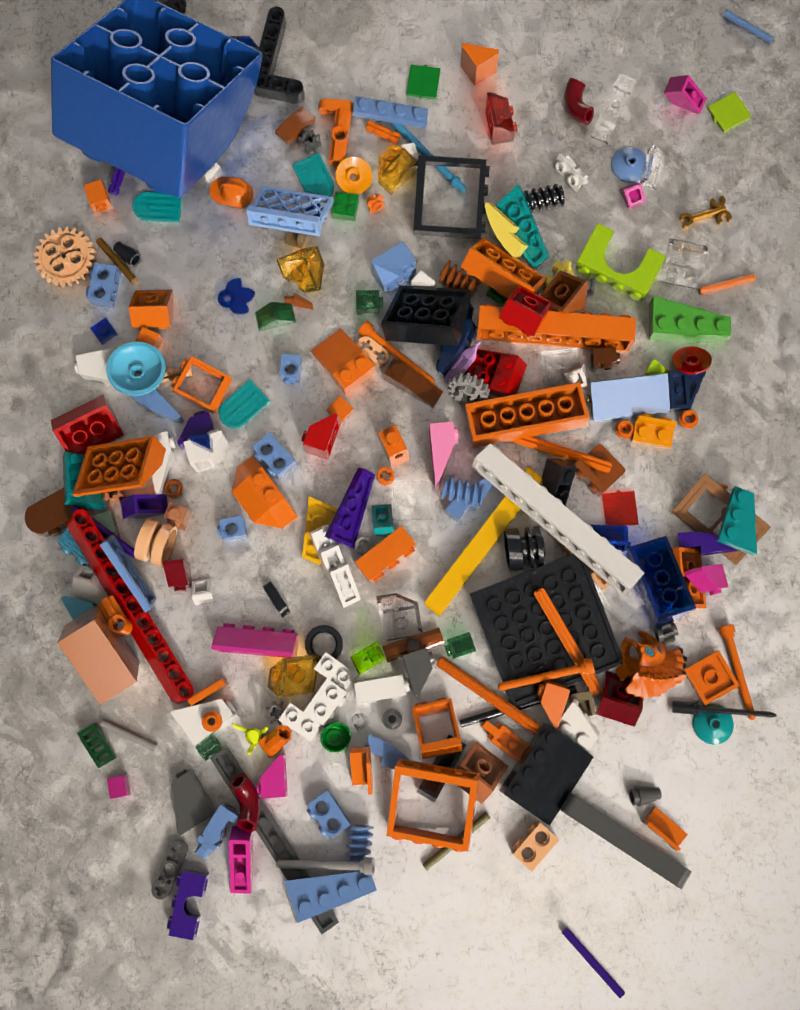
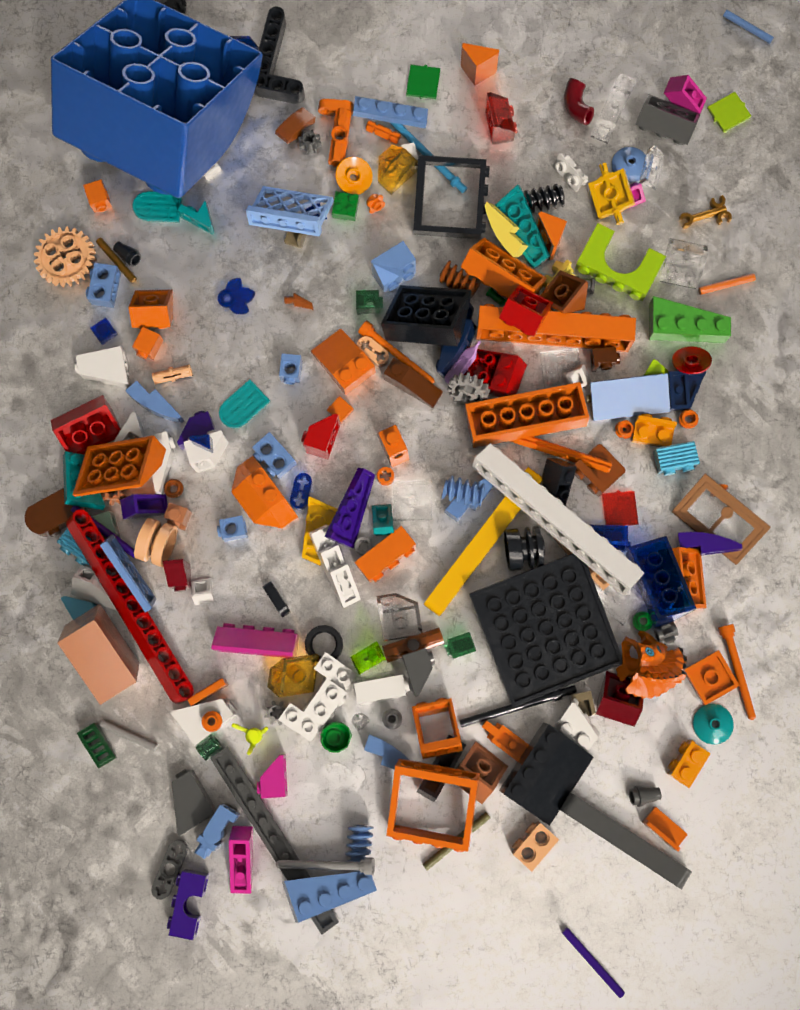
orange piece [98,595,132,636] -> none
medium azure dish [106,342,166,396] -> none
dark pink slope [107,775,131,799] -> none
dark purple axle [108,168,125,196] -> none
orange window [170,356,233,414] -> none
orange piece [209,177,253,208] -> none
dark red cylinder [229,773,260,832] -> none
clear green slope [255,302,296,331] -> none
orange piece [258,725,292,759] -> none
clear yellow slope [277,246,324,293] -> none
teal window [292,153,334,197] -> none
medium blue brick [307,789,352,839] -> none
orange panel [350,747,373,795] -> none
white slope [411,271,435,287] -> none
bright pink slope [429,422,458,489] -> none
orange axle [436,657,540,734] -> none
orange piece [498,658,595,691] -> none
orange axle [534,588,603,696] -> none
orange slope [537,680,570,729] -> none
black piece [672,701,777,718] -> none
dark pink slope [684,564,729,596] -> none
teal wing [717,486,757,556] -> none
none -> white slope [114,411,145,442]
none -> teal slope [177,201,214,235]
none -> clear blue beam [290,473,313,510]
none -> orange slope [536,211,567,261]
none -> yellow plate [588,163,635,225]
none -> green plate [632,611,653,631]
none -> dark grey slope [635,94,700,145]
none -> medium azure brick [653,441,700,476]
none -> light orange bracket [667,740,711,788]

